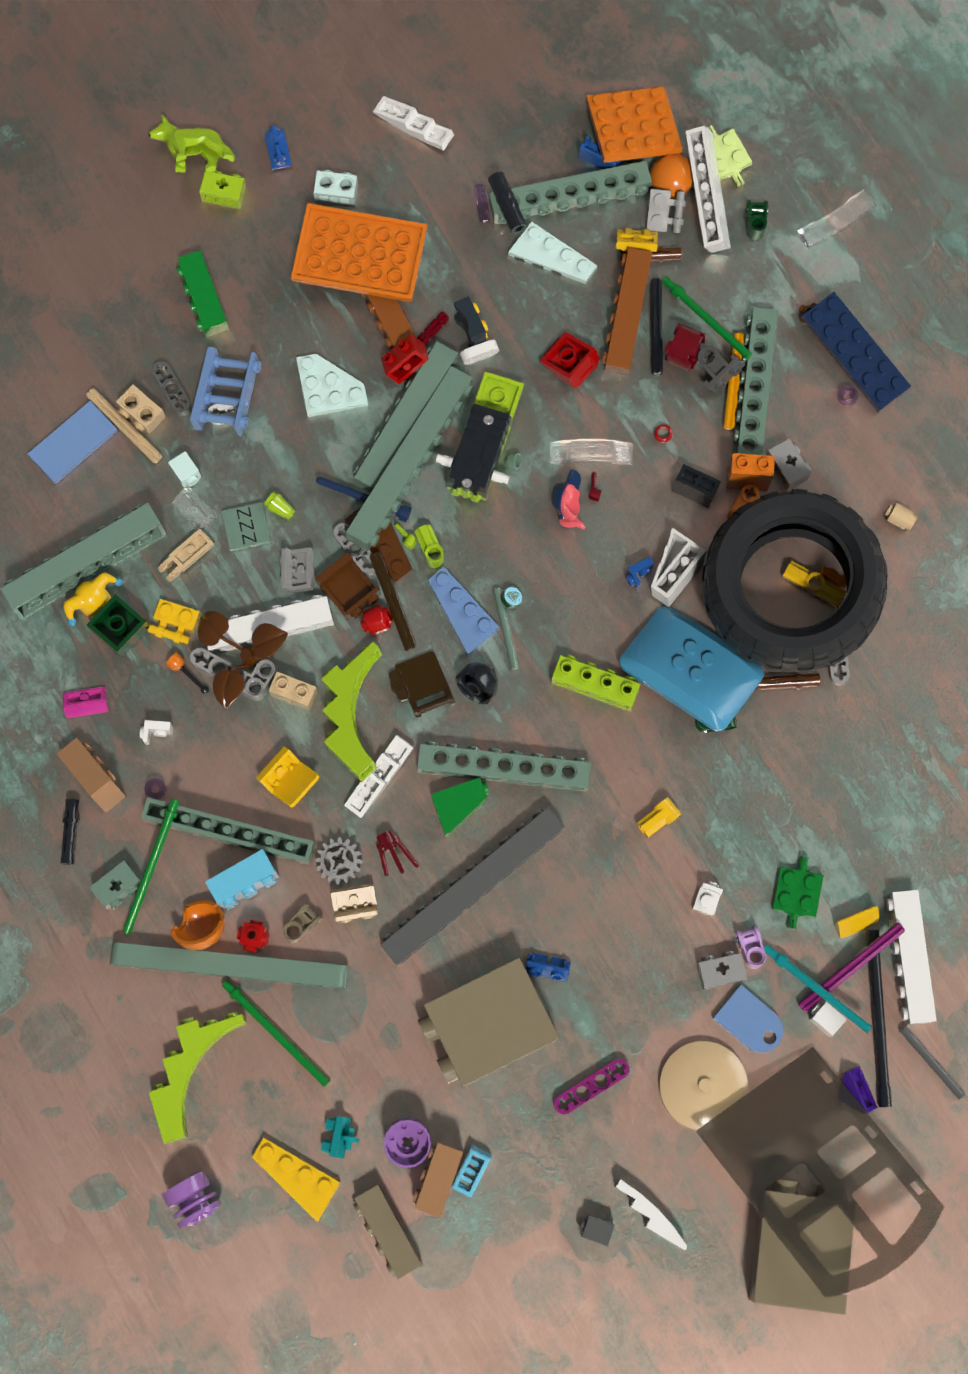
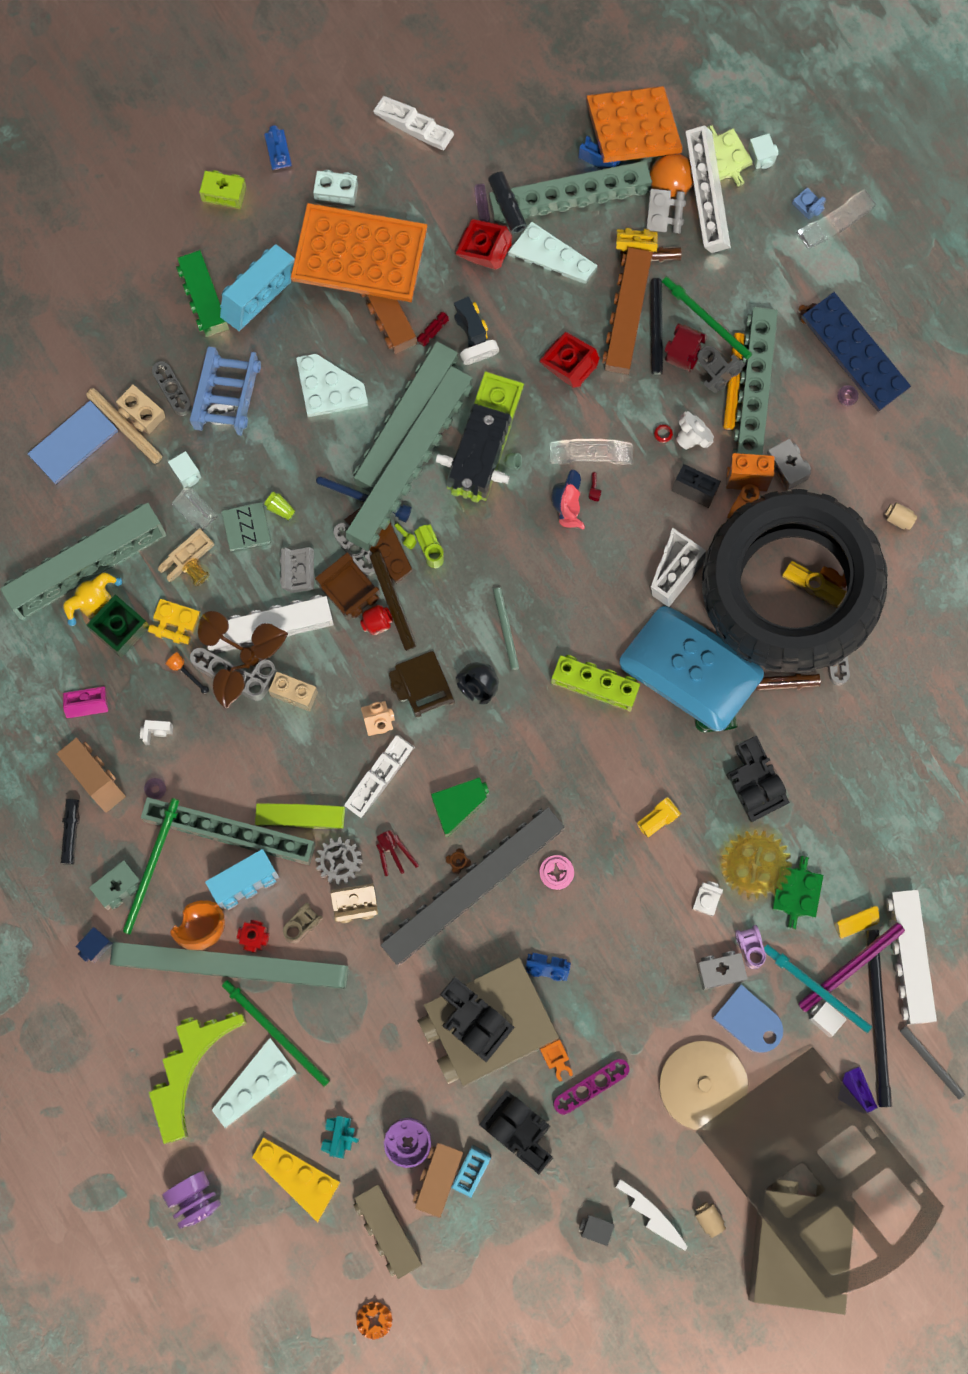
lime animal [148,114,234,172] -> none
yellow bracket [256,746,319,808] -> none
lime arch [321,642,382,782] -> none
red brick [381,334,429,384] -> none
sand green brick [417,741,591,791] -> none
medium blue wing [428,567,499,656] -> none
tile [501,586,523,609] -> none
blue bracket [625,557,654,590] -> none
dark green piece [746,200,768,241] -> none
none -> dark blue brick [75,927,113,963]
none -> clear yellow bush [182,559,210,587]
none -> light aqua wing [212,1038,297,1128]
none -> medium azure brick [220,244,295,331]
none -> lime slope [255,804,345,829]
none -> orange gear [356,1302,392,1340]
none -> light nougat brick [361,701,395,736]
none -> black plate [440,977,515,1063]
none -> reddish brown plate [446,848,471,874]
none -> red slope [455,219,512,269]
none -> black plate [479,1090,553,1175]
none -> bright pink gear [540,855,574,890]
none -> orange plate [540,1039,573,1082]
none -> white plant [676,411,714,450]
none -> tan brick [694,1202,726,1238]
none -> clear yellow gear [721,830,792,901]
none -> black plate [726,736,790,822]
none -> light aqua brick [748,134,778,169]
none -> medium blue bracket [792,188,826,220]

